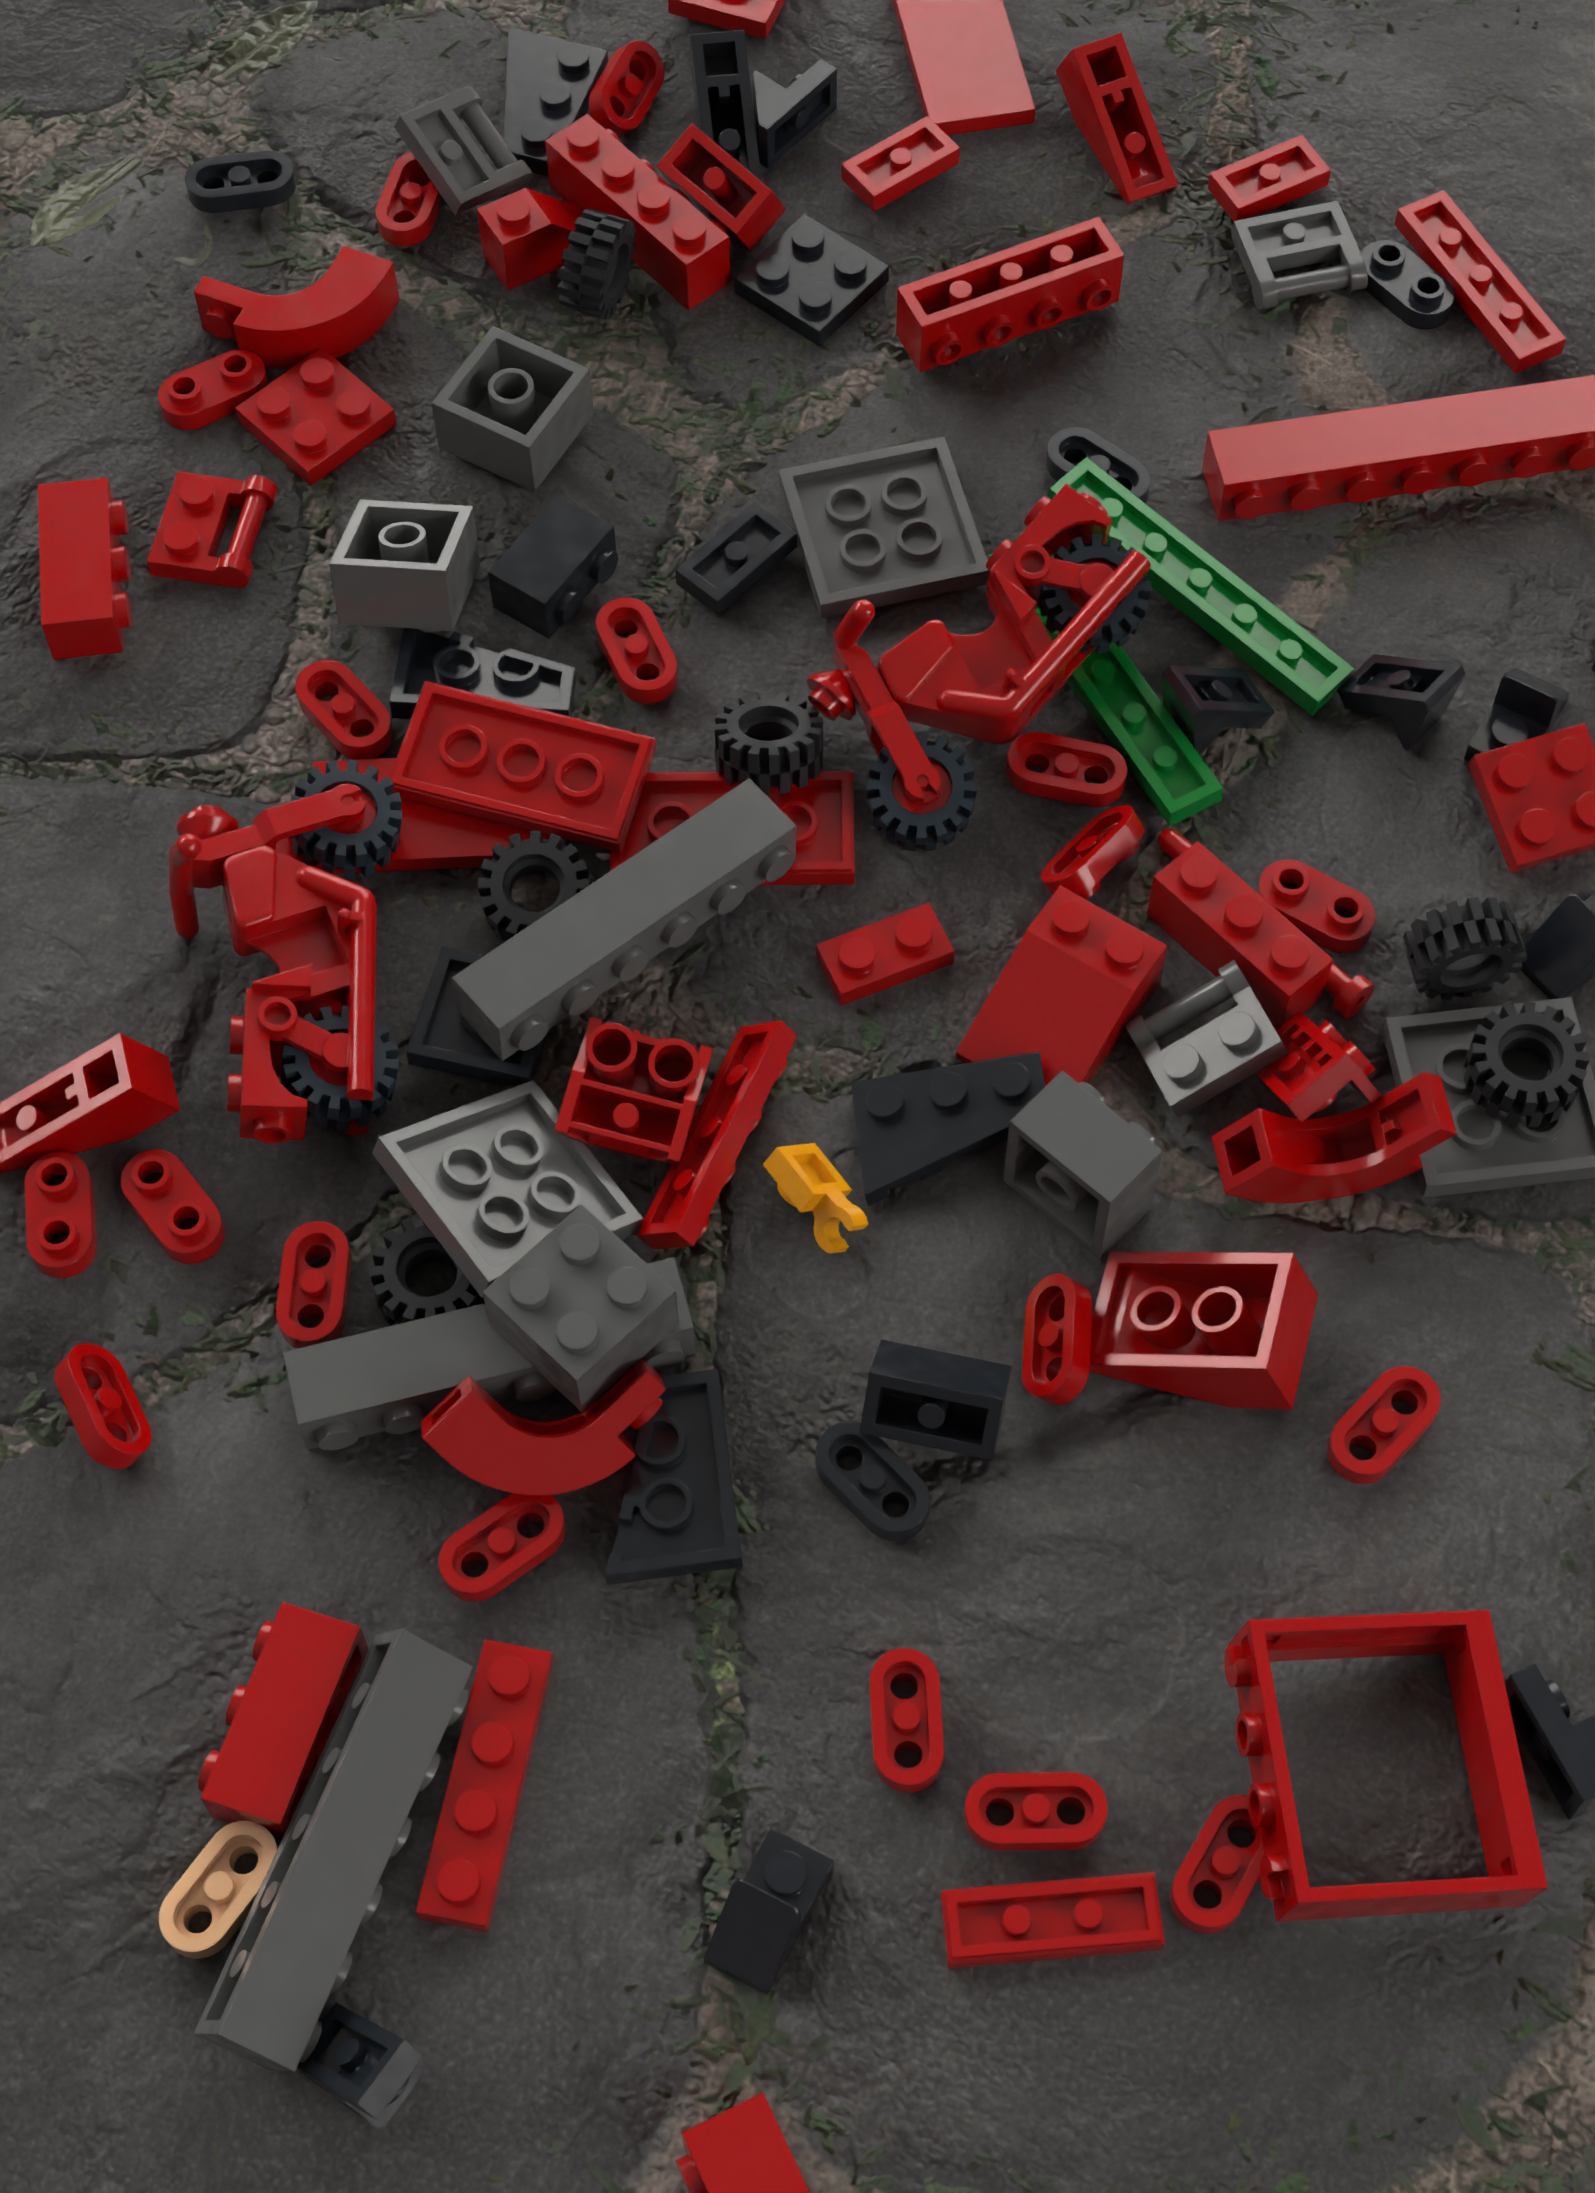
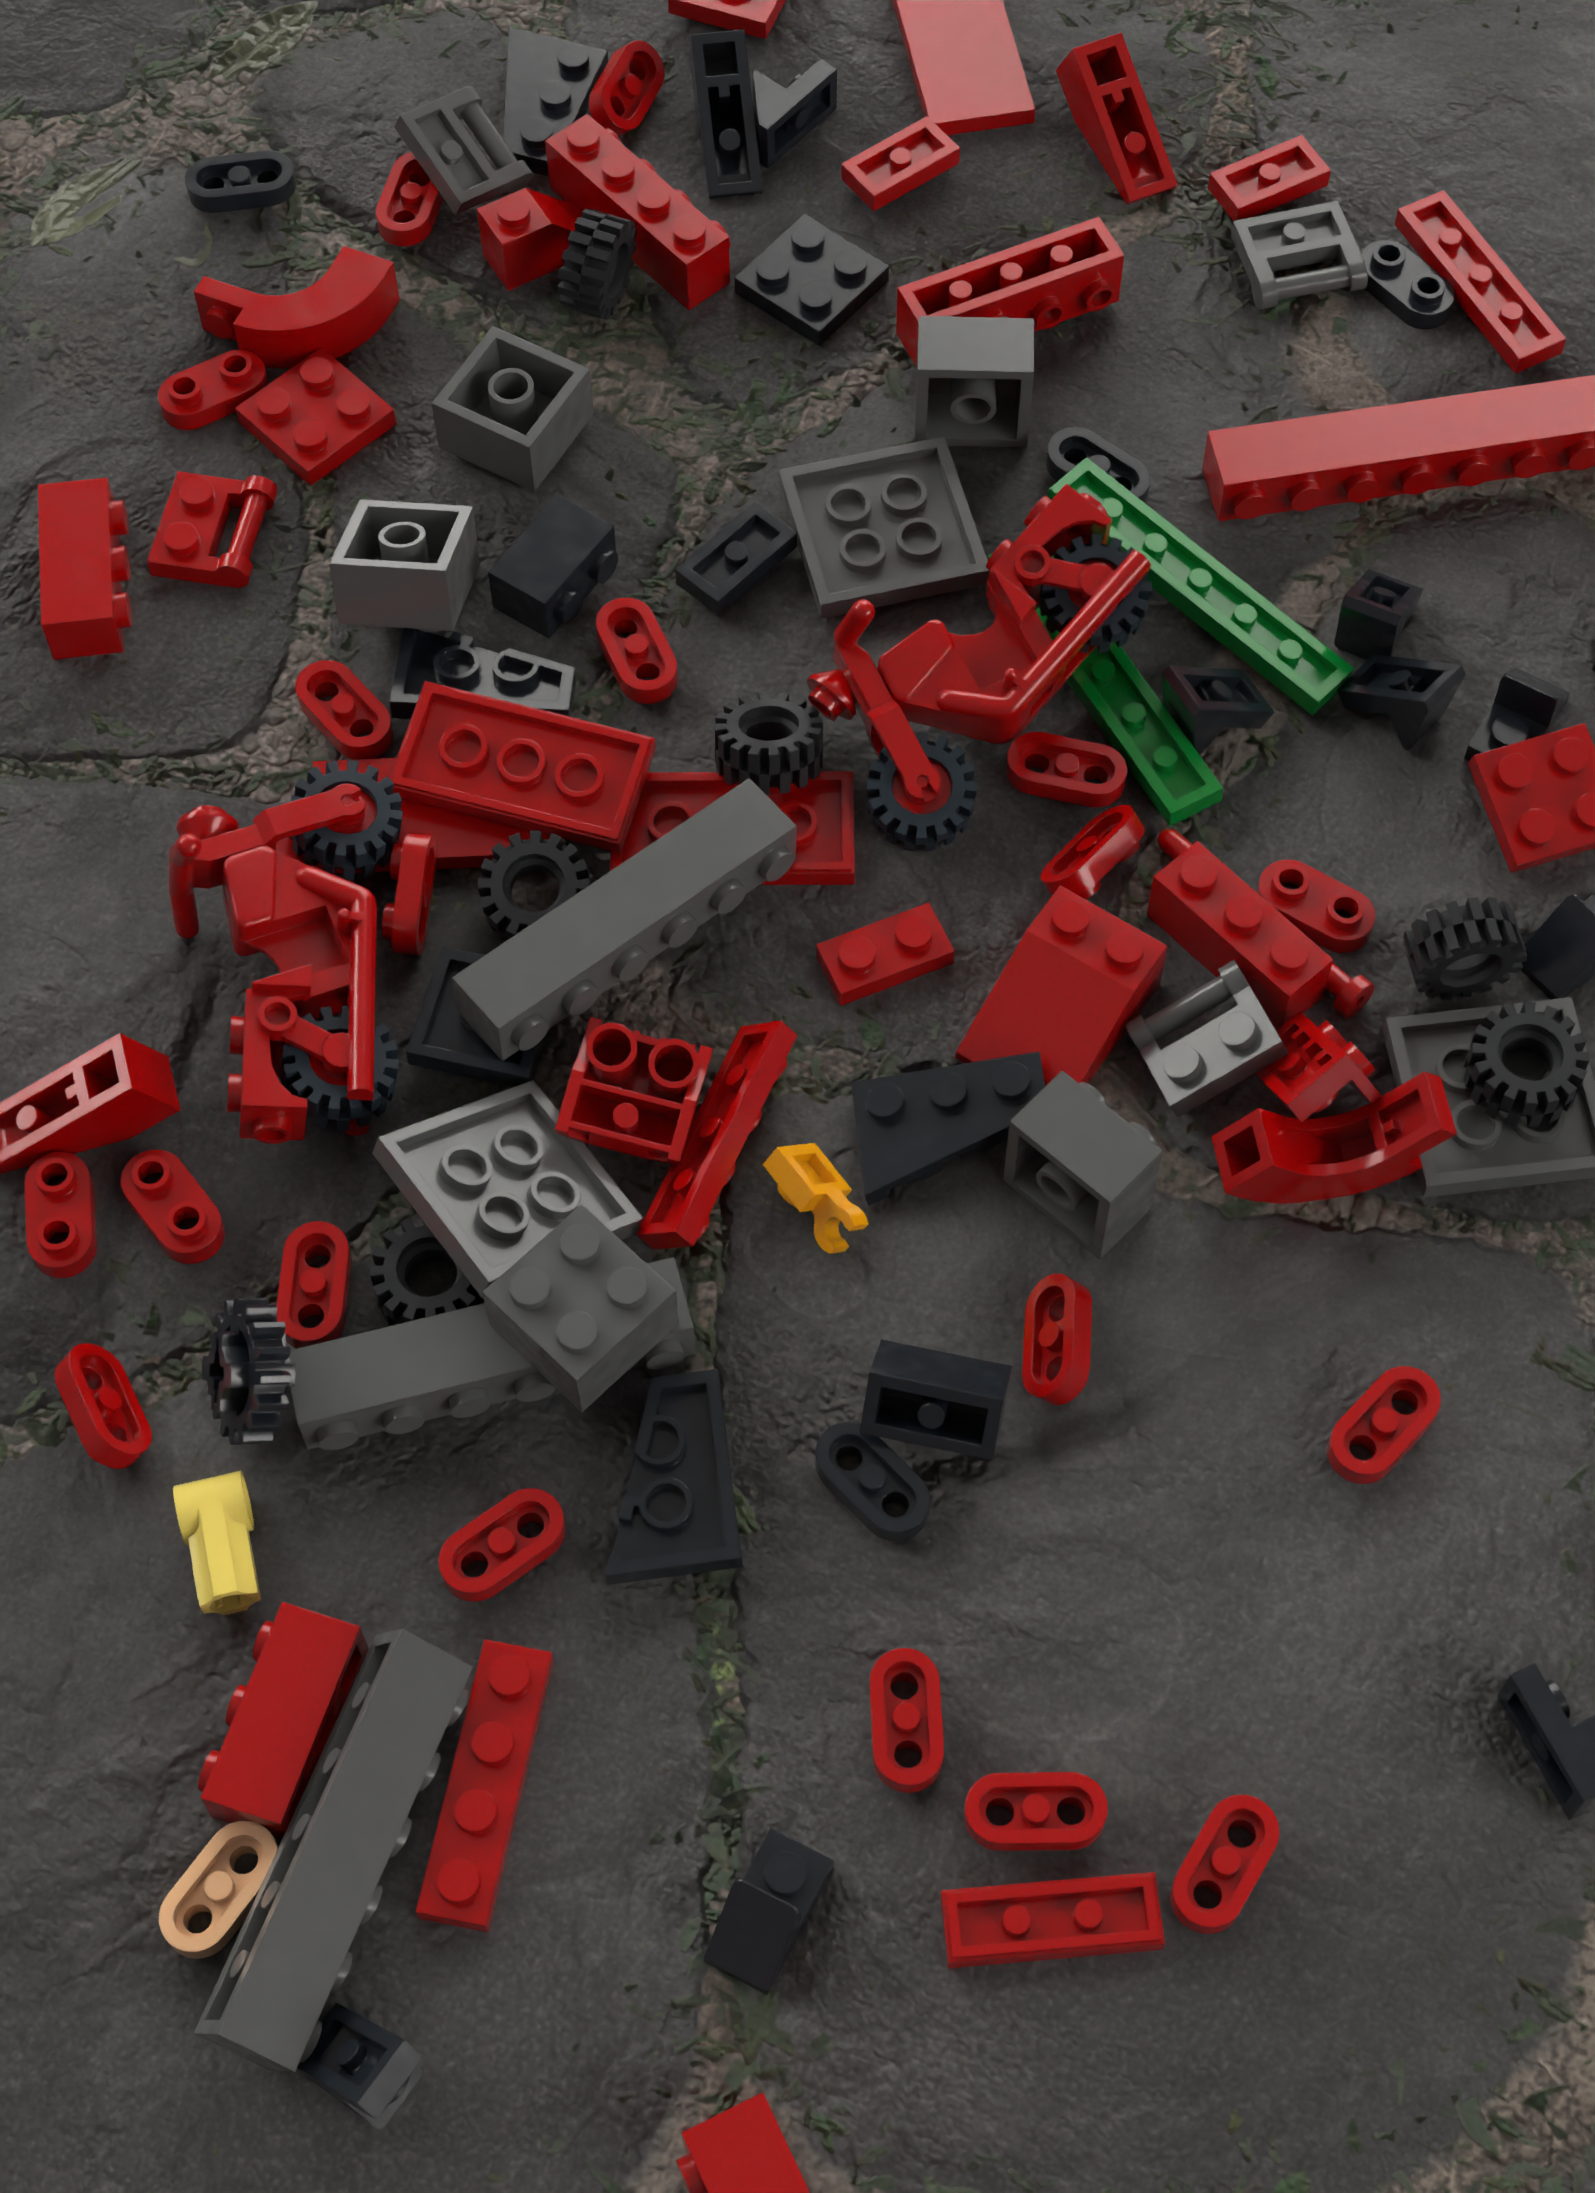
red arch [421,1357,666,1495] -> none
red brick [657,123,786,252] -> none
red slope [1089,1252,1318,1410] -> none
red window [1224,1610,1548,1922] -> none
none -> light yellow piece [173,1470,261,1615]
none -> black gear [202,1298,296,1445]
none -> red plate [382,832,437,956]
none -> dark grey brick [915,316,1034,448]
none -> black slope [1334,569,1423,660]

